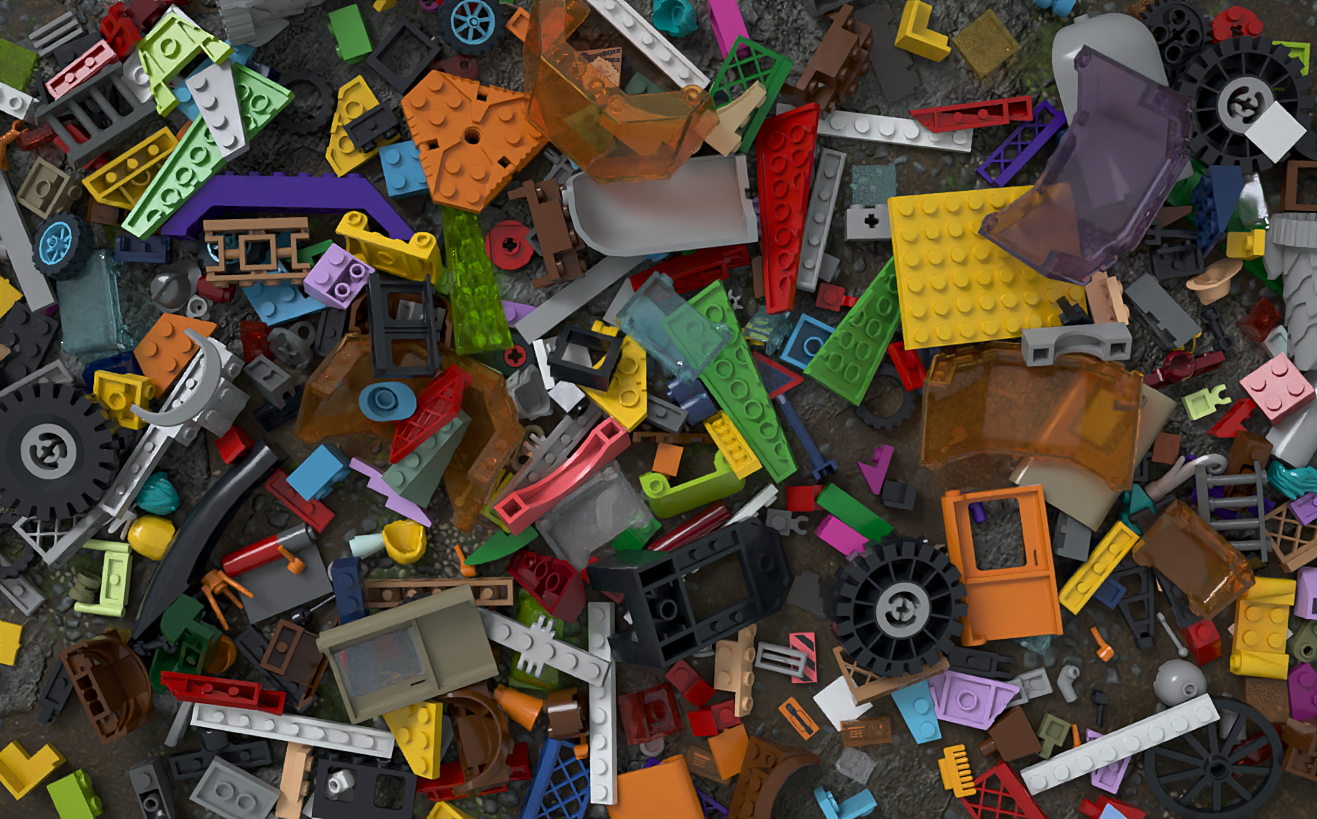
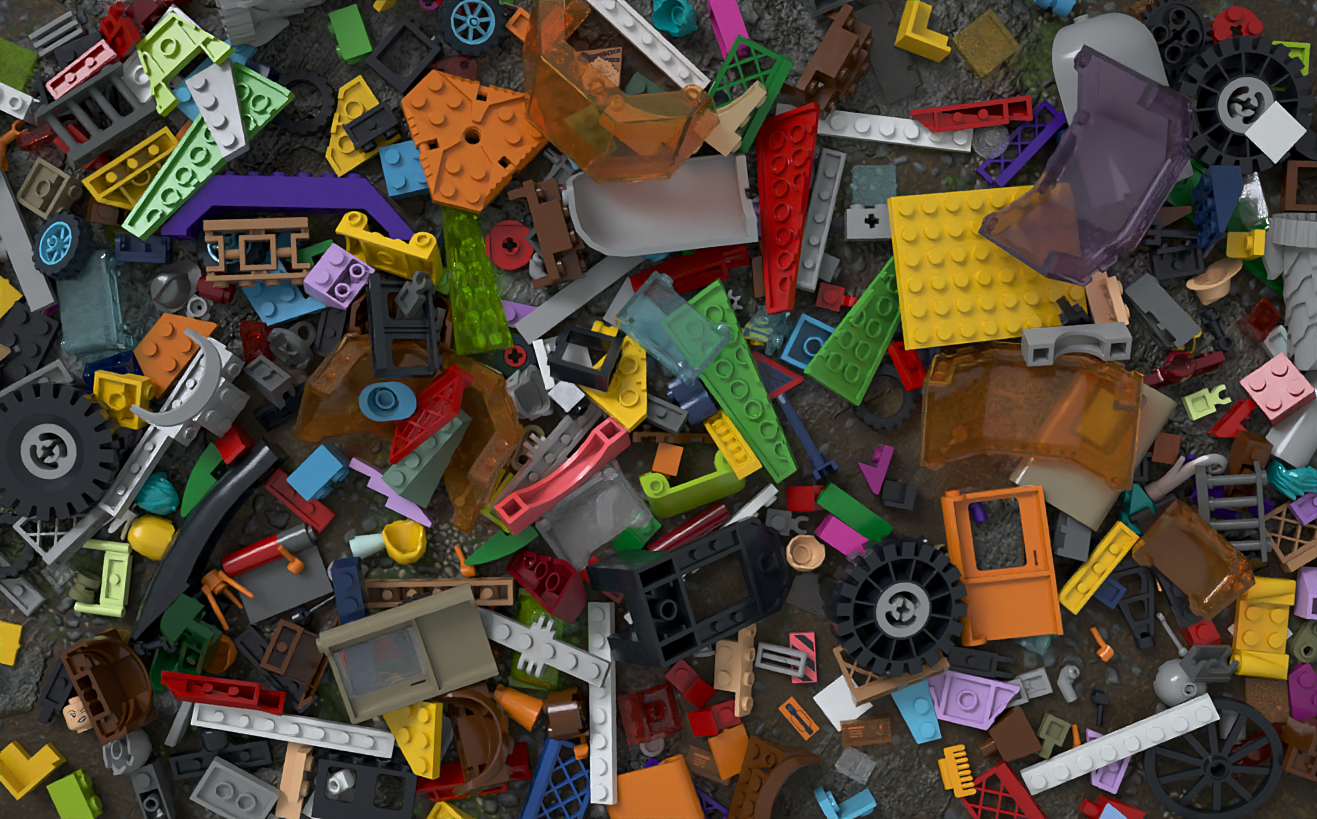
none -> clear tile [40,561,78,590]
none -> light nougat head [63,696,93,733]
none -> light grey cylinder [103,728,152,775]
none -> green slope [180,442,225,518]
none -> dark grey plate [394,270,433,318]
none -> light grey arm [529,252,547,289]
none -> light nougat hair [786,535,826,572]
none -> clear plate [972,125,1009,159]
none -> dark grey hinge [1179,645,1239,683]

